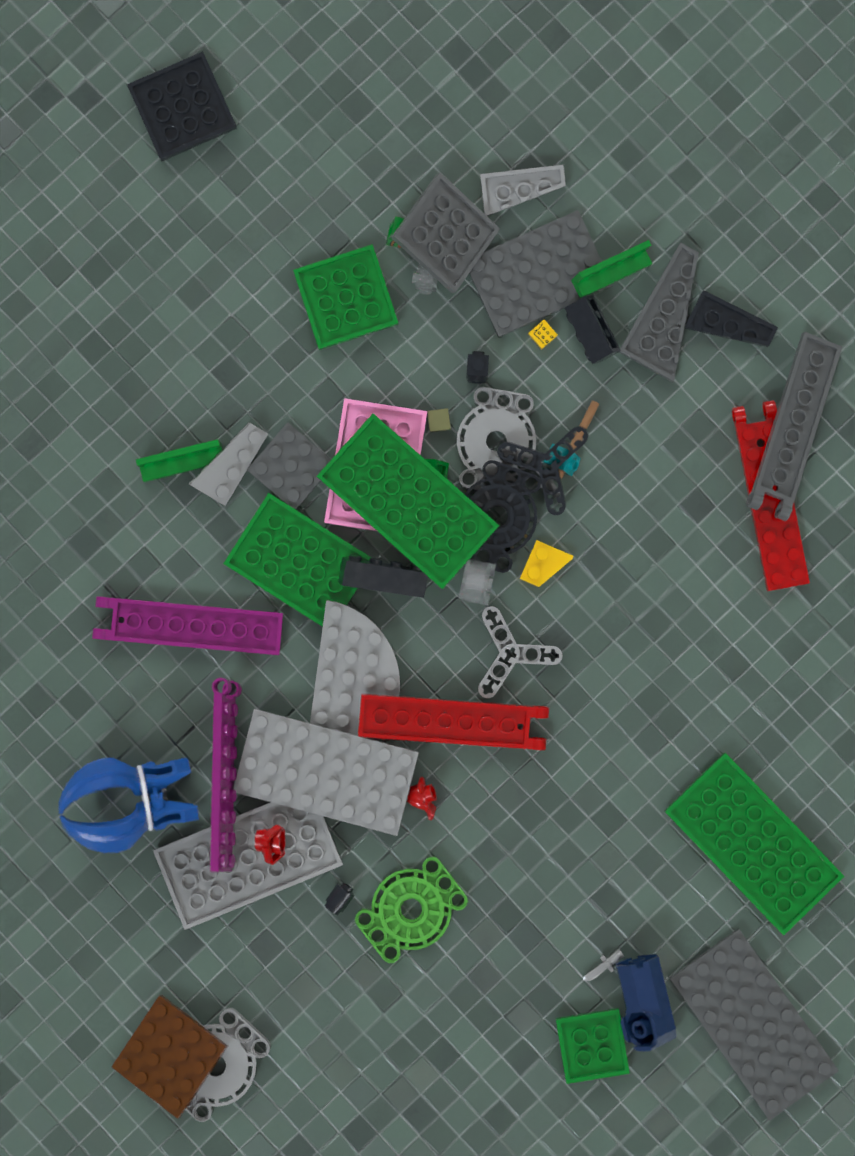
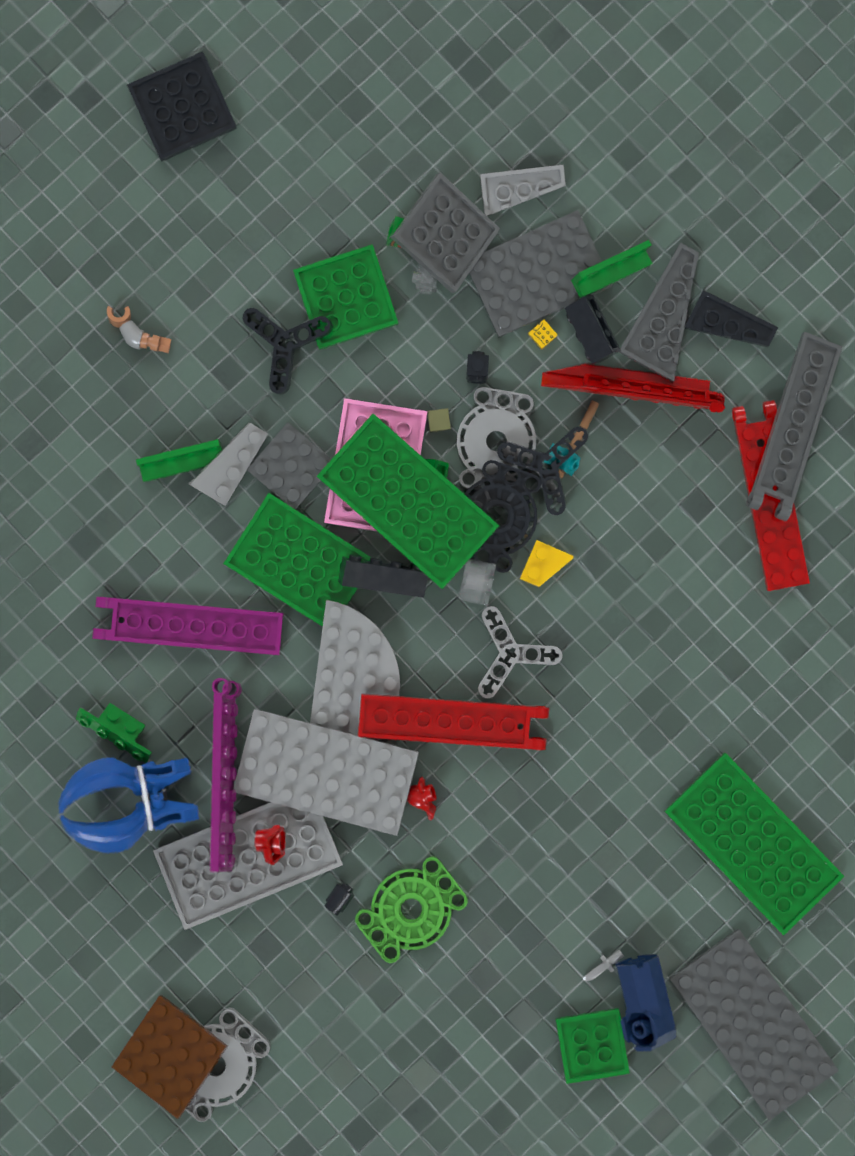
none -> green bracket [76,703,152,763]
none -> nougat piece [107,306,171,353]
none -> black piece [242,308,333,394]
none -> red hinge [541,364,725,413]

